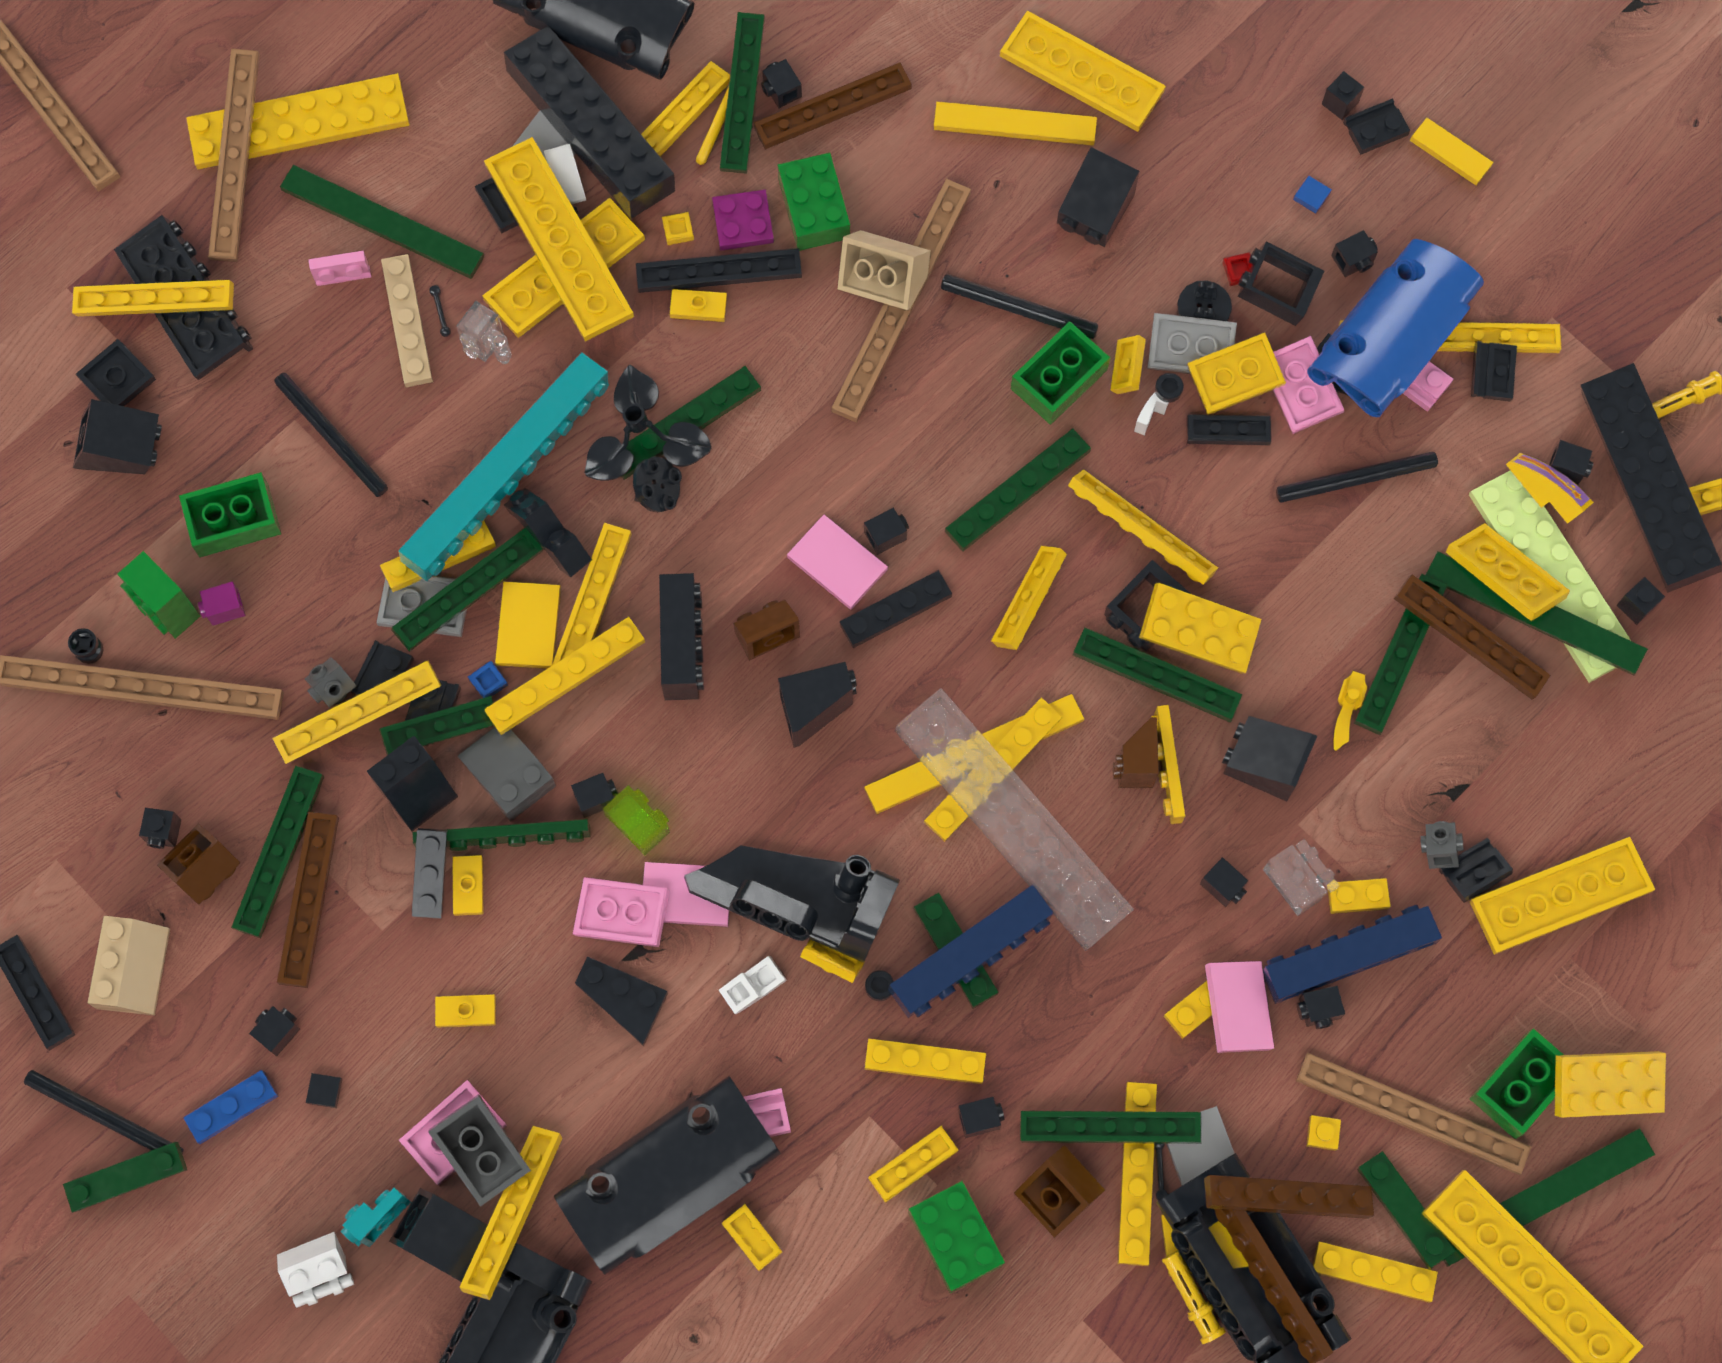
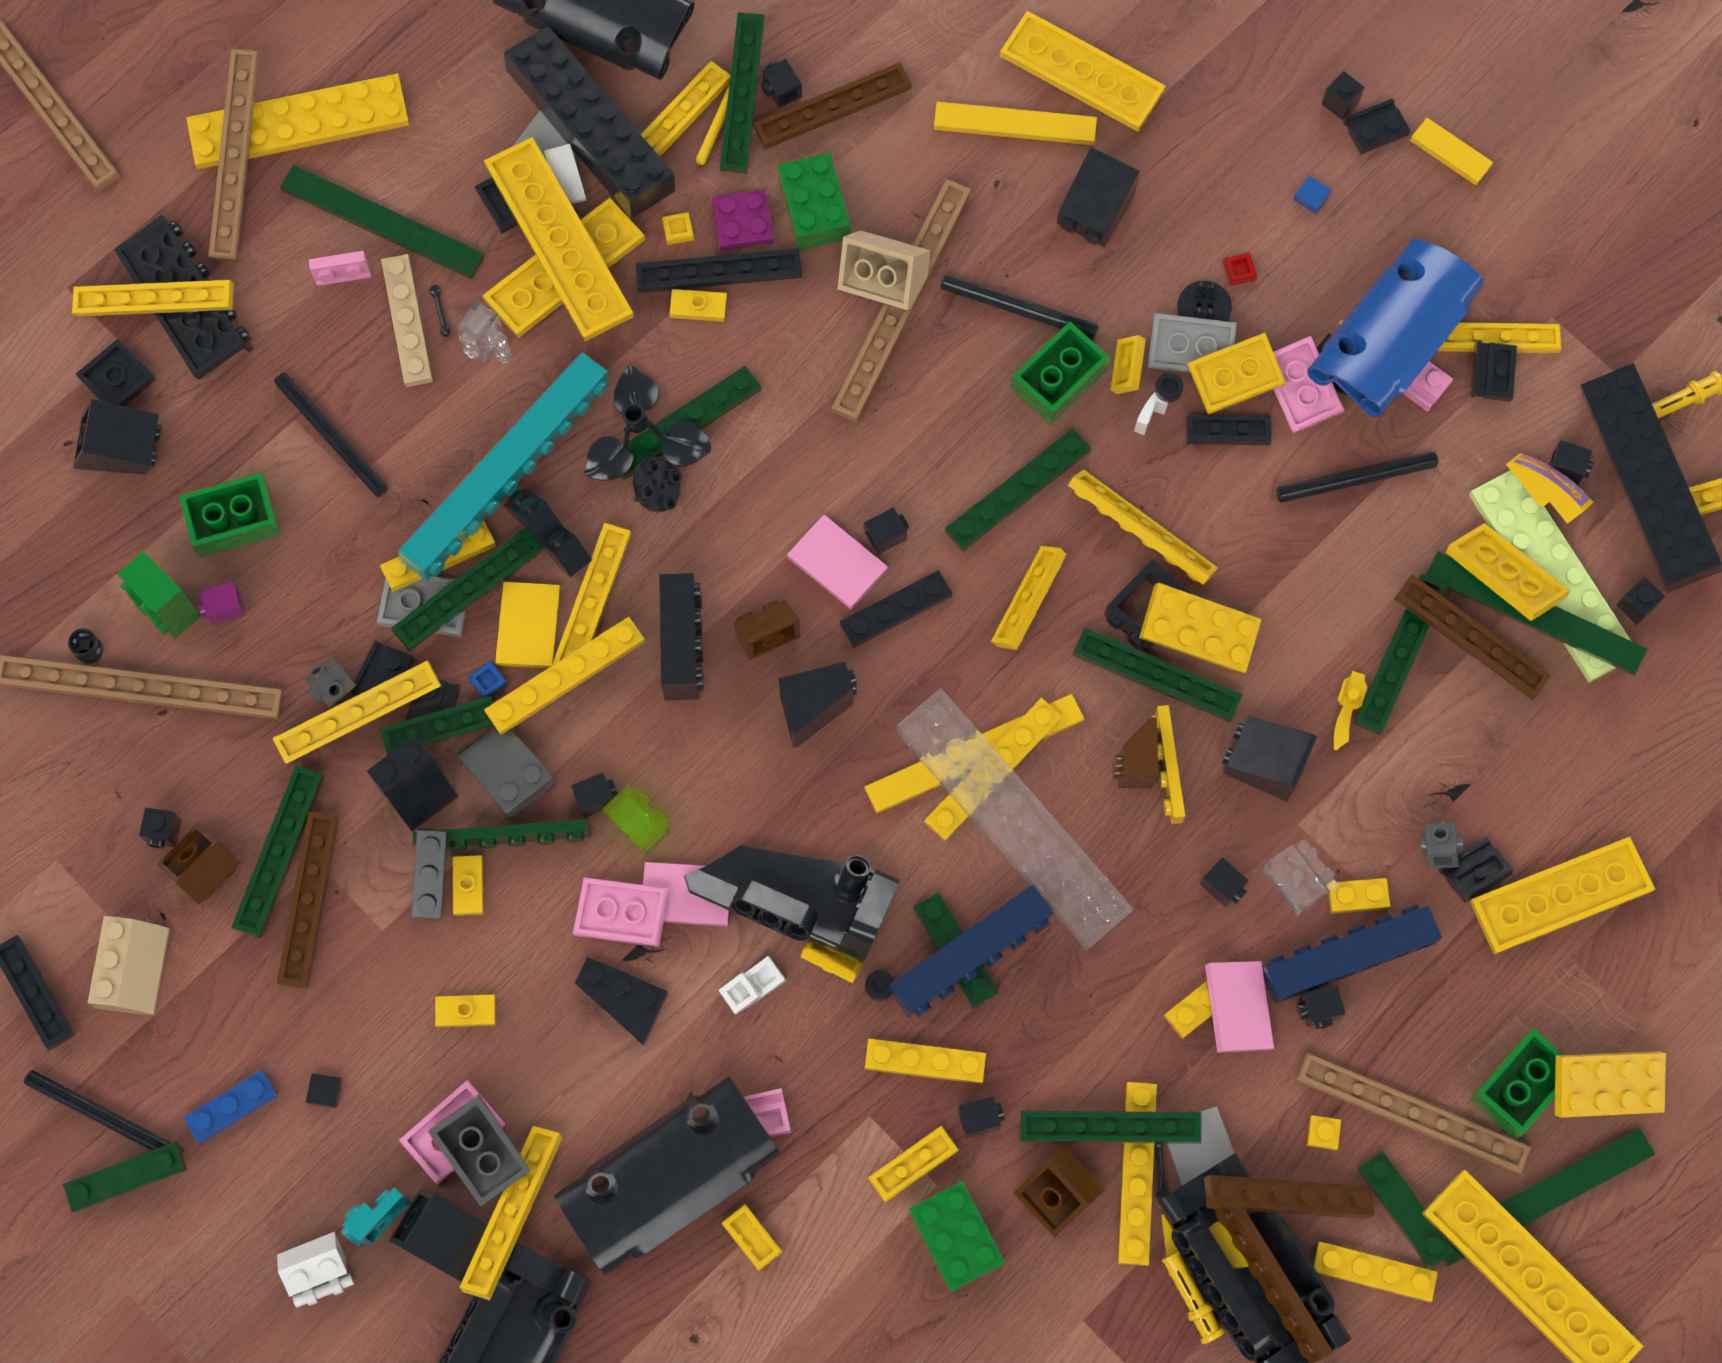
black brick [249,1006,300,1057] -> none
black window [1237,241,1325,326] -> none
black brick [1331,230,1378,277] -> none

